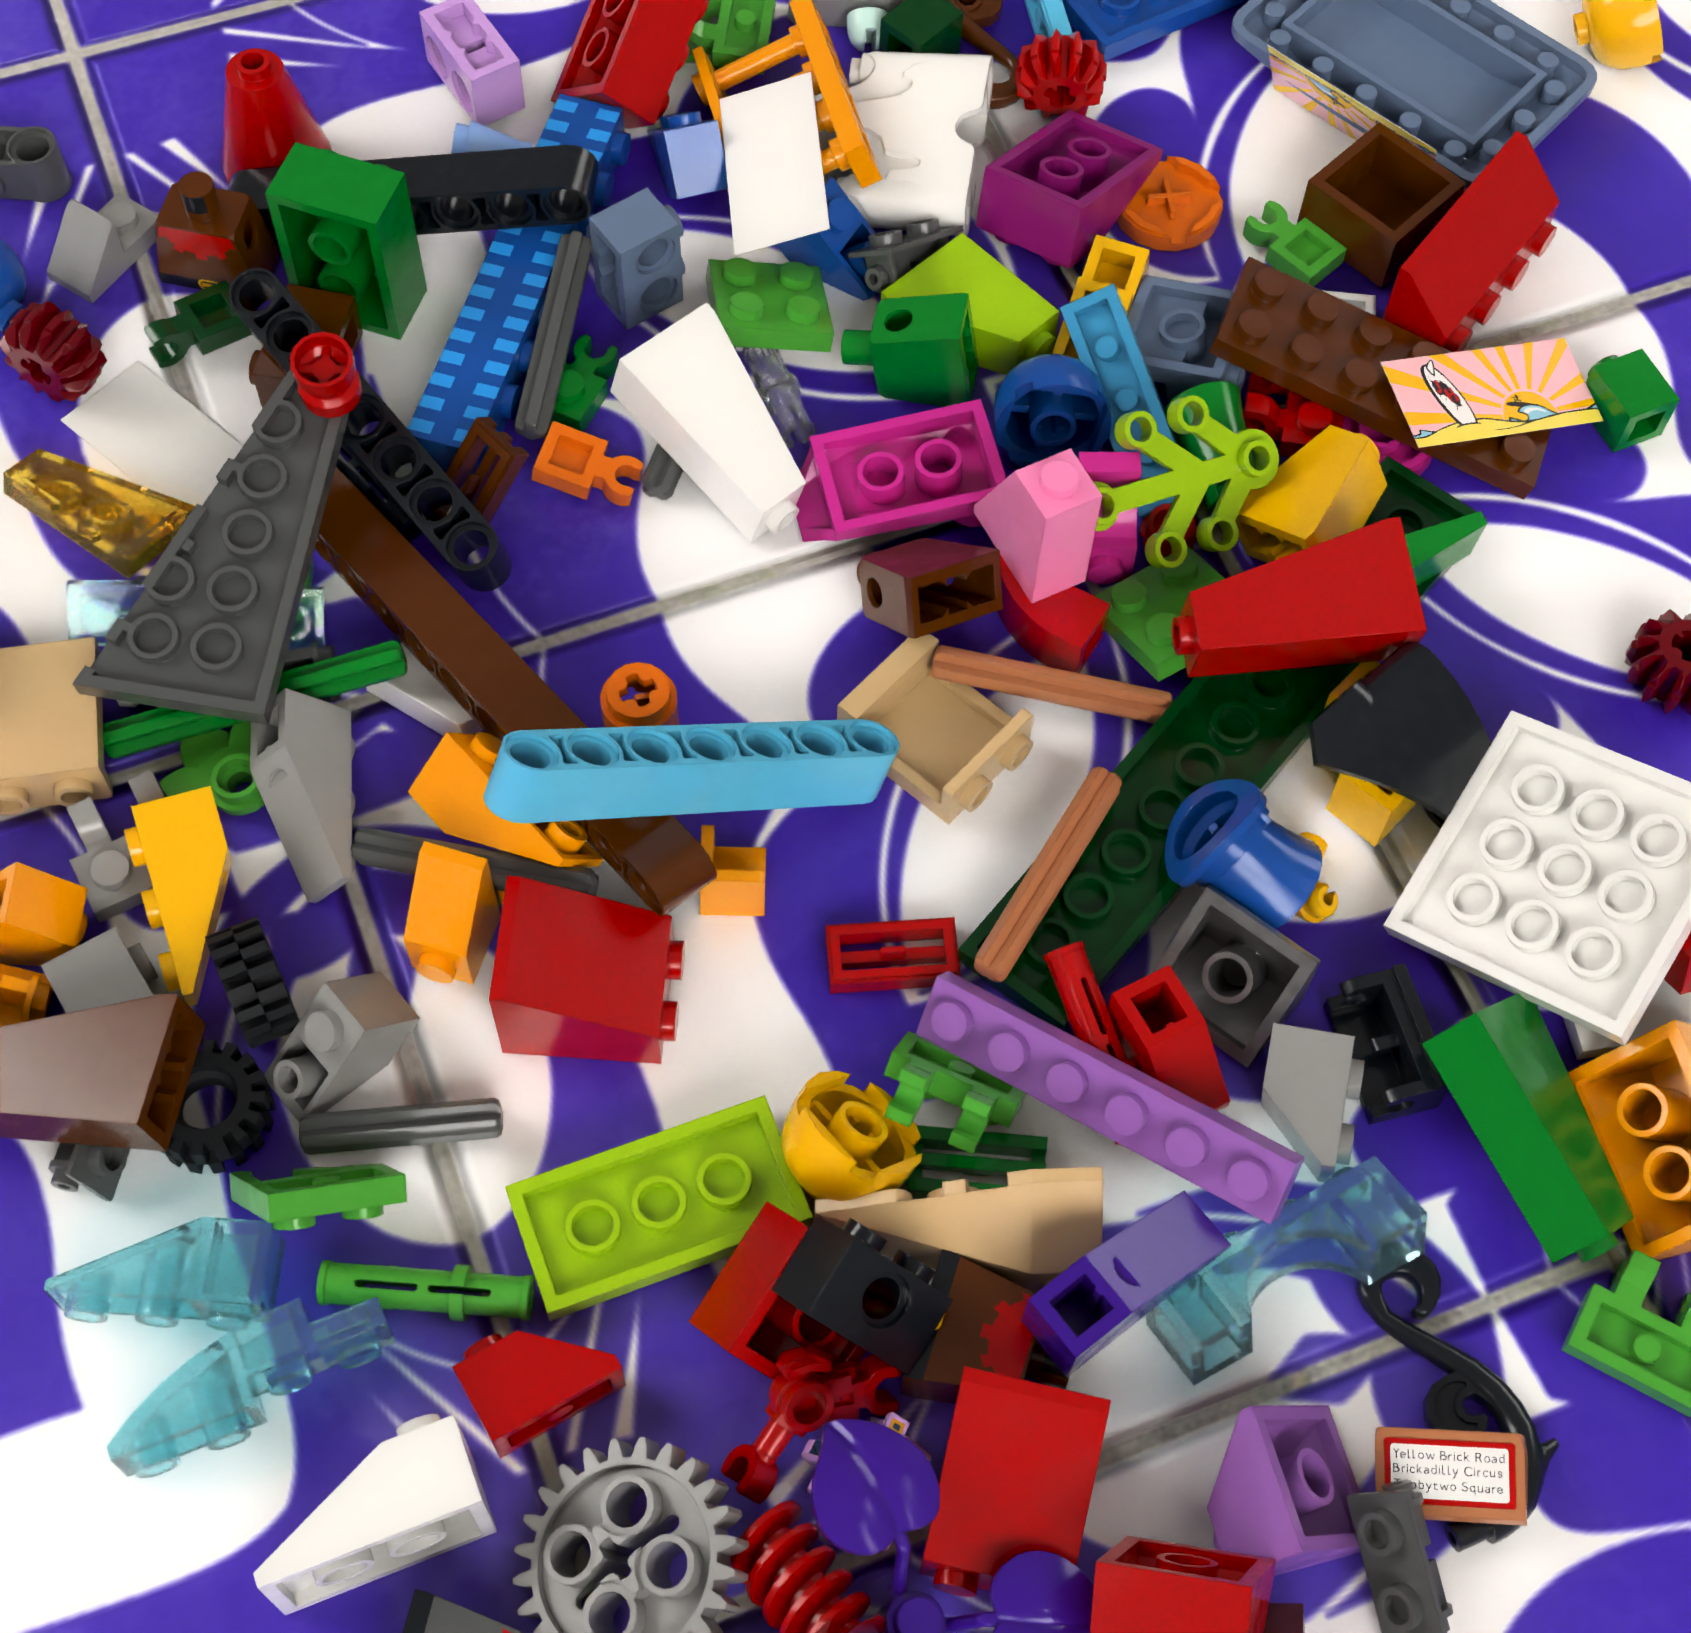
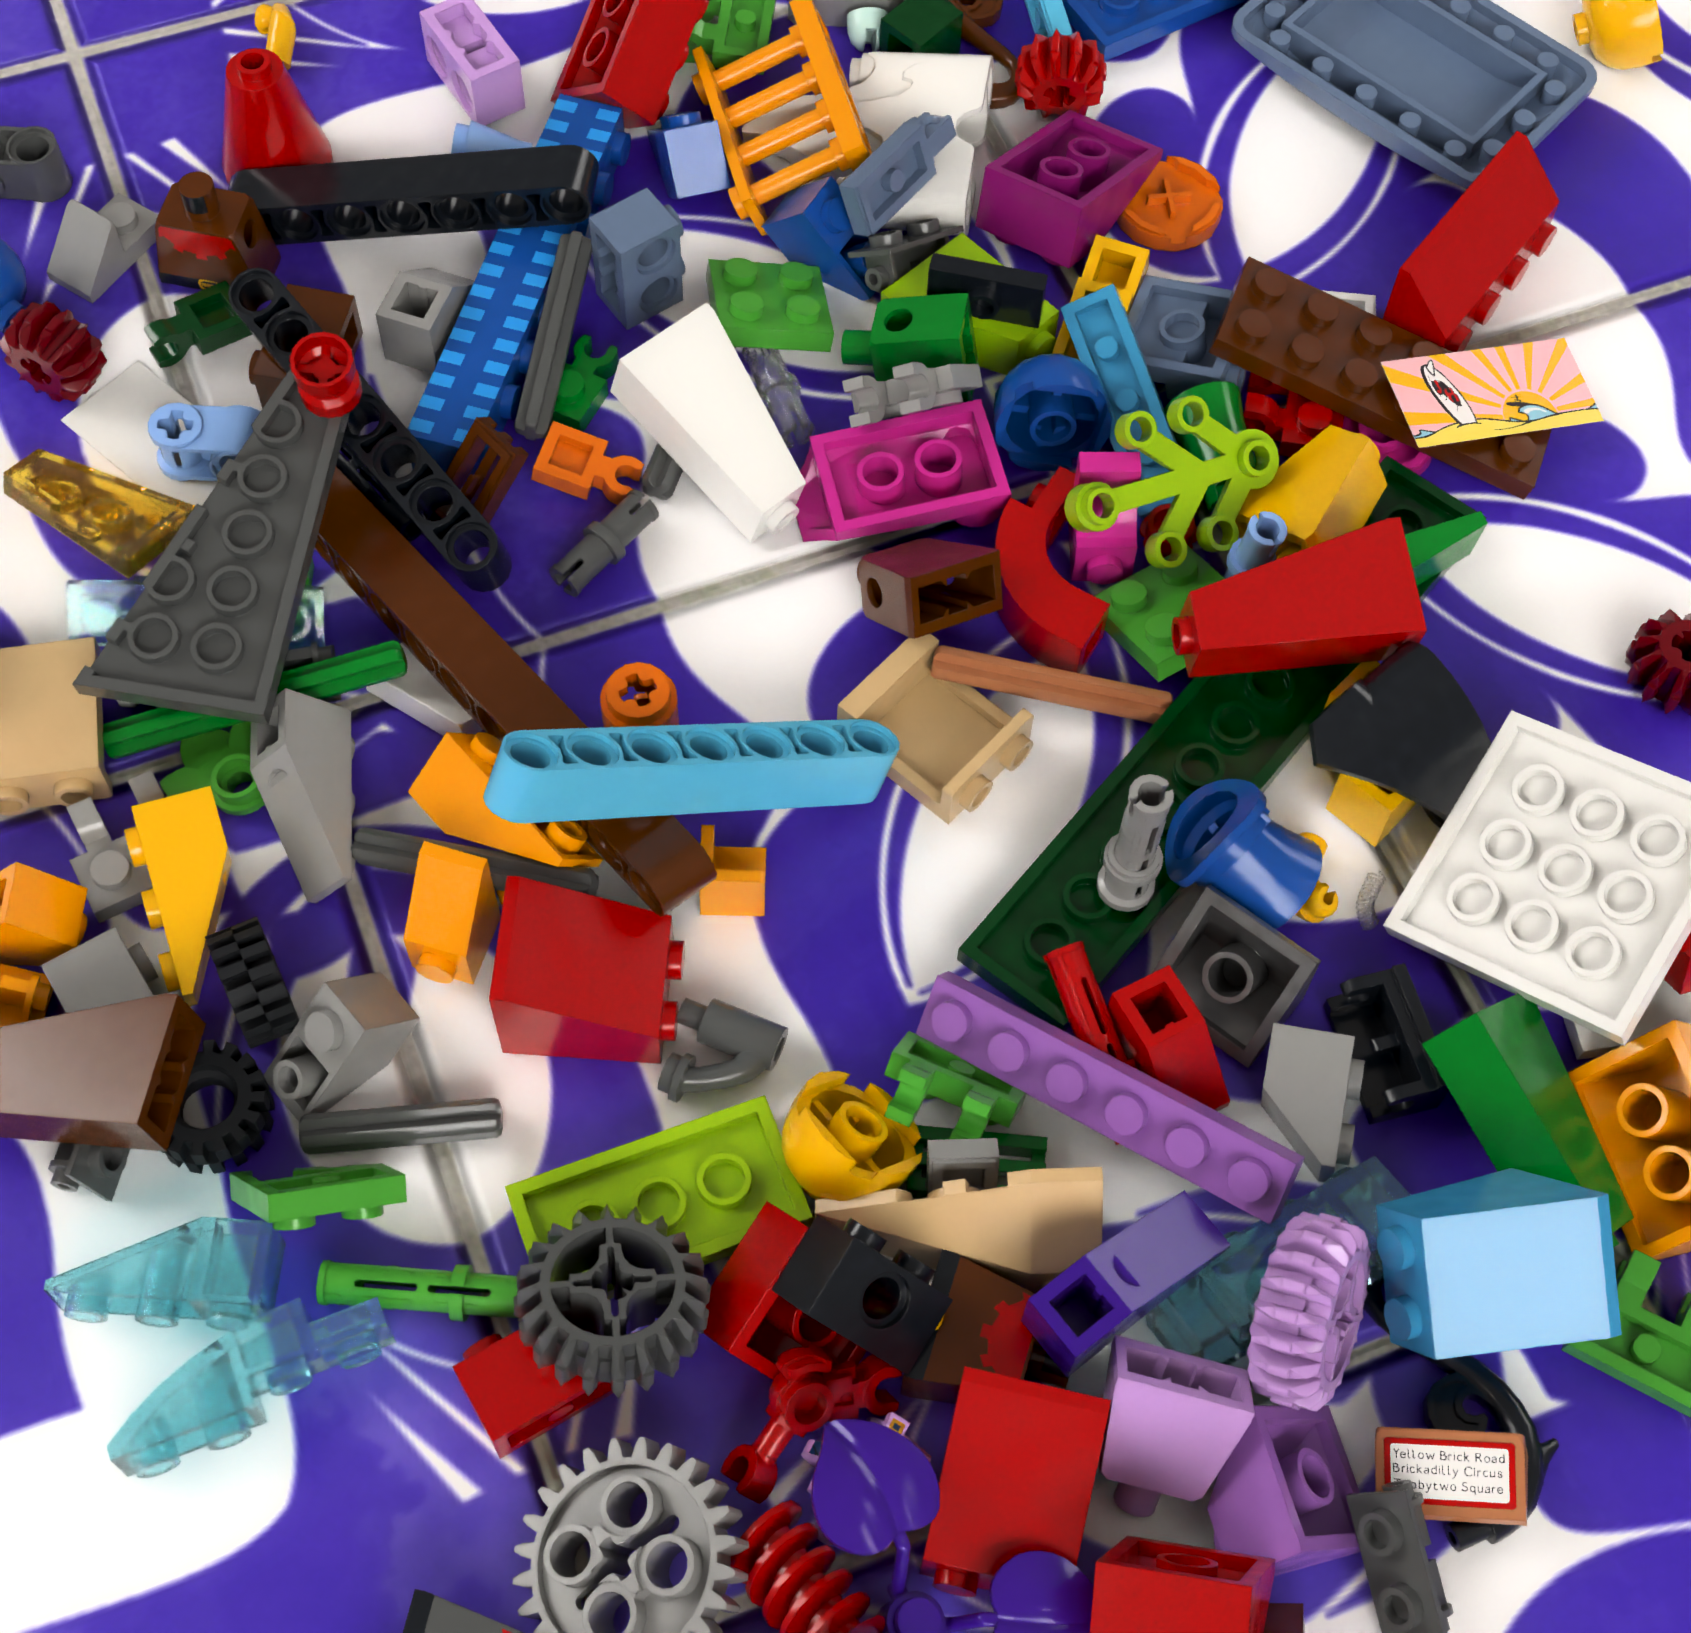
white slope [253,1414,497,1616] -> none
green brick [265,142,427,340] -> none
white sticker [720,72,830,256] -> none
red tile [825,917,961,994] -> none
bright pink slope [974,448,1102,604] -> none
nougat axle [974,766,1122,983] -> none
bright green plate [1243,200,1347,287] -> none
sticker [1267,45,1436,161] -> none
reddish brown piece [1296,122,1466,288] -> none
green brick [1586,348,1680,453] -> none
none -> light blue piece [148,403,261,481]
none -> yellow arm [254,3,296,70]
none -> light grey slope [375,268,474,373]
none -> dark grey gear [514,1204,711,1398]
none -> dark grey pin [549,489,659,597]
none -> dark grey plant [657,998,788,1103]
none -> sand blue hinge [839,112,956,237]
none -> light grey plate [842,362,983,428]
none -> light grey tile [925,1138,999,1198]
none -> black plate [927,253,1048,329]
none -> light grey pin [1096,774,1174,912]
none -> lavender torso [1099,1335,1255,1517]
none -> light blue pin [1223,511,1287,578]
none -> lavender gear [1247,1211,1371,1412]
none -> clear leg [1355,871,1386,931]
none -> slope [1376,1168,1622,1360]

